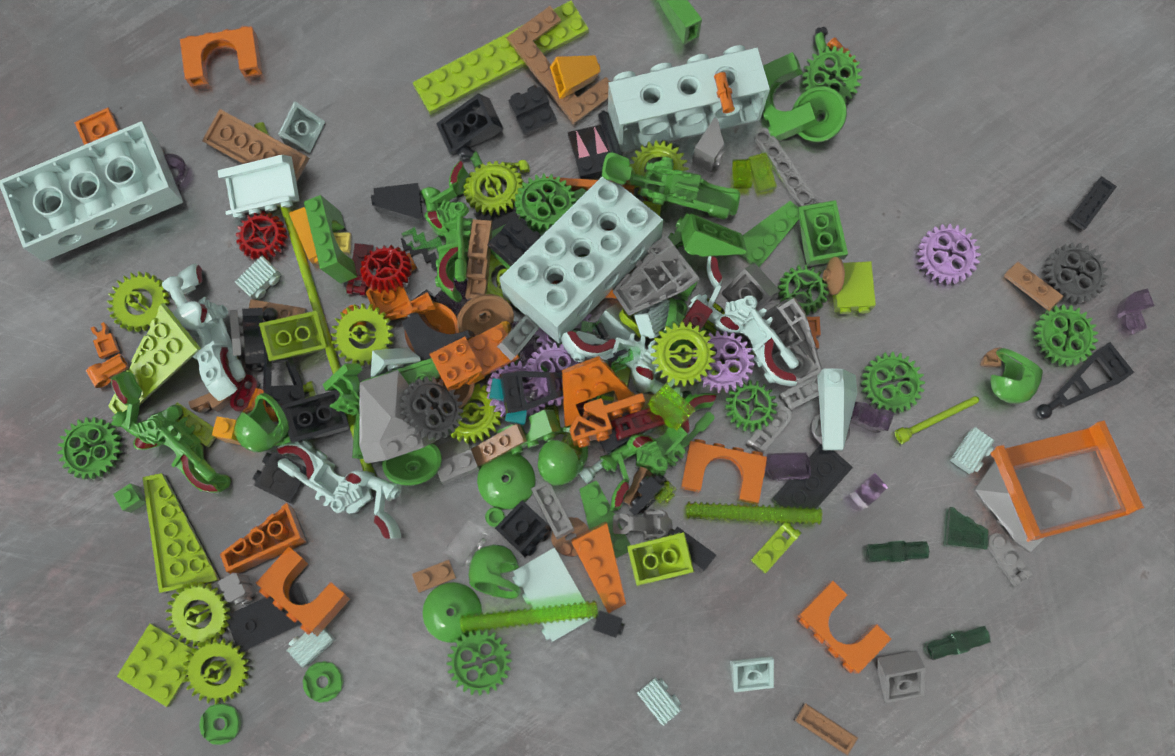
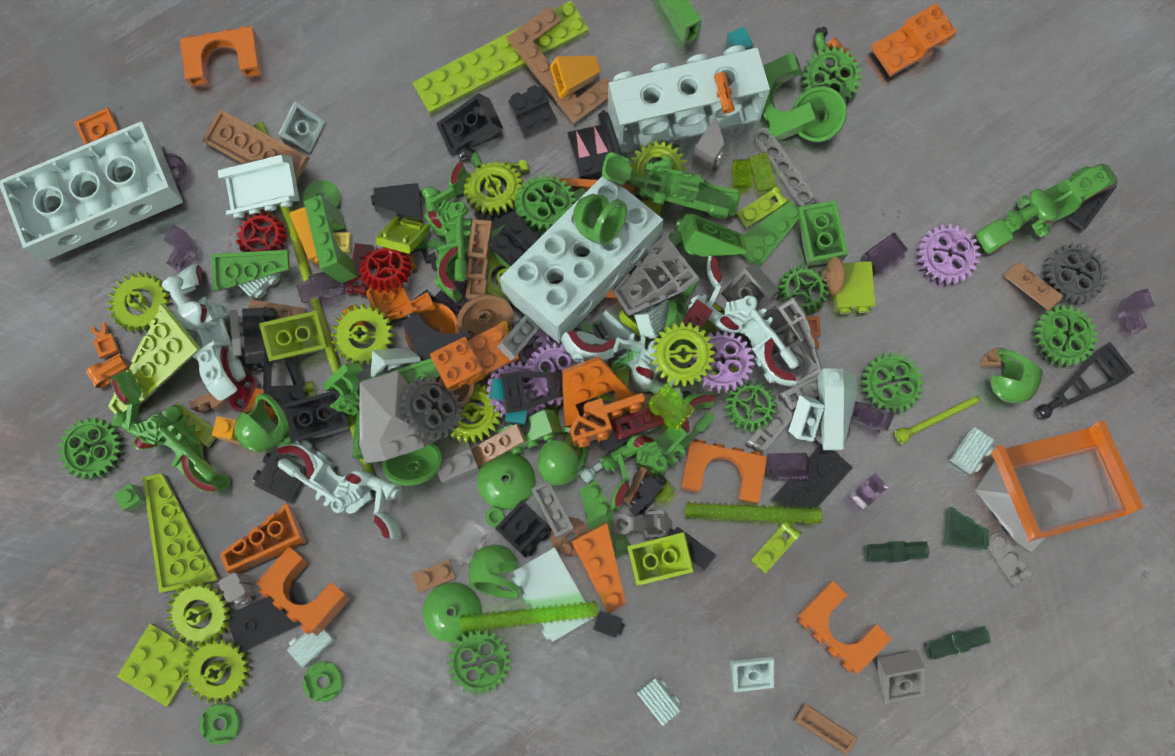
none -> clear purple brick [164,225,197,272]
none -> bright green wing [211,250,290,292]
none -> clear purple brick [296,272,345,303]
none -> bright green tile [303,180,341,208]
none -> lime container [375,216,430,254]
none -> bright green piece [573,194,627,245]
none -> teal brick [726,26,754,50]
none -> lime plate [735,186,789,230]
none -> light aqua brick [789,395,825,441]
none -> clear purple brick [861,232,908,275]
none -> orange piece [871,3,957,77]
none -> bright green piece [976,163,1118,254]

